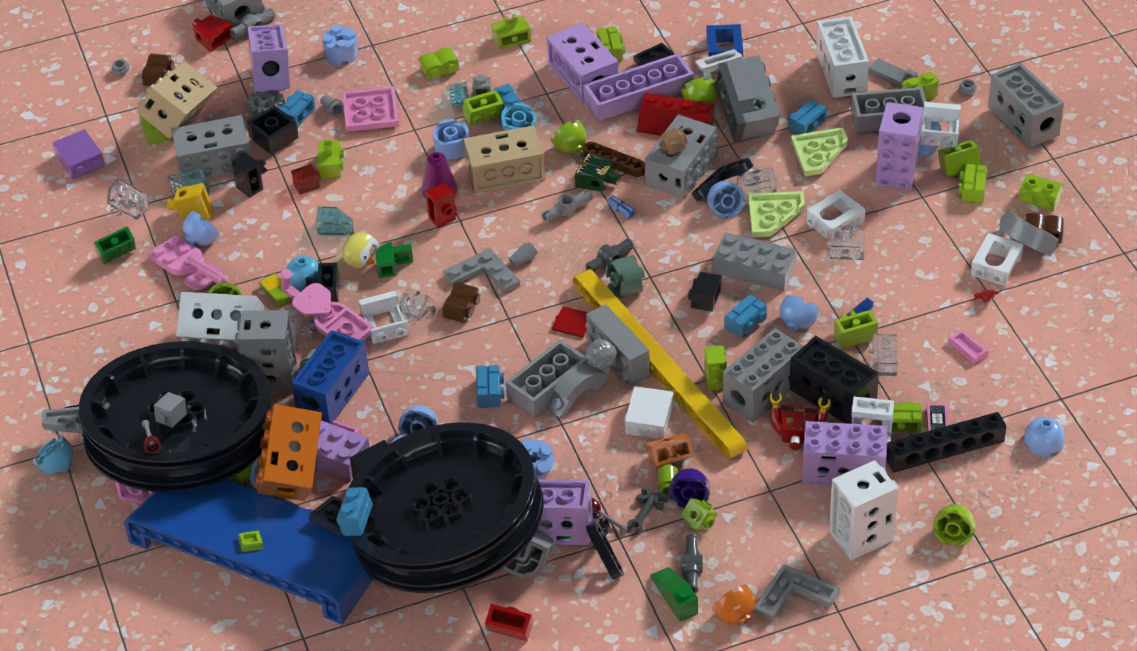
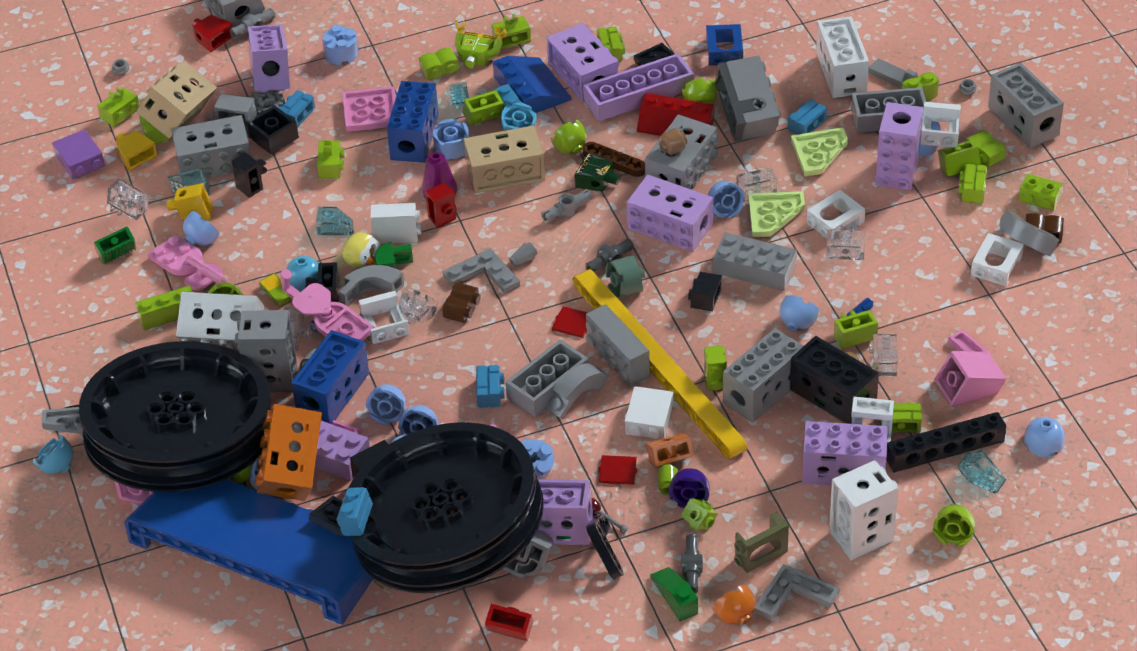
reddish brown brick [142,53,174,86] -> none
dark red hinge [142,420,161,454] -> none
light grey brick [154,392,187,427] -> none
lime tile [238,531,263,552] -> none
clear red brick [291,164,321,195] -> none
light grey cone [320,95,344,116] -> none
light grey brick [472,74,492,97] -> none
light grey piece [585,339,617,370] -> none
blue piece [608,195,635,218] -> none
dark grey bar [627,487,668,535] -> none
black beam [691,158,754,202] -> none
white panel [695,49,745,81] -> none
dark azure brick [724,295,767,338] -> none
red torso [769,393,831,450] -> none
tile [927,404,948,431] -> none
red plant [974,290,999,302] -> none
none -> lime brick [97,87,140,127]
none -> yellow torso [115,131,157,171]
none -> lime brick [135,285,193,330]
none -> light grey brick [214,94,257,138]
none -> light grey arch [339,265,404,307]
none -> light blue cylinder [366,384,406,425]
none -> white brick [371,203,422,244]
none -> blue piece [387,81,439,163]
none -> lime torso [455,20,507,68]
none -> blue slope [493,56,572,113]
none -> red piece [598,455,638,485]
none -> lavender piece [627,174,713,252]
none -> olive panel [734,512,789,573]
none -> bright pink slope [934,351,1006,407]
none -> clear light blue slope [957,450,1006,494]
none -> lime brick [966,130,1006,167]

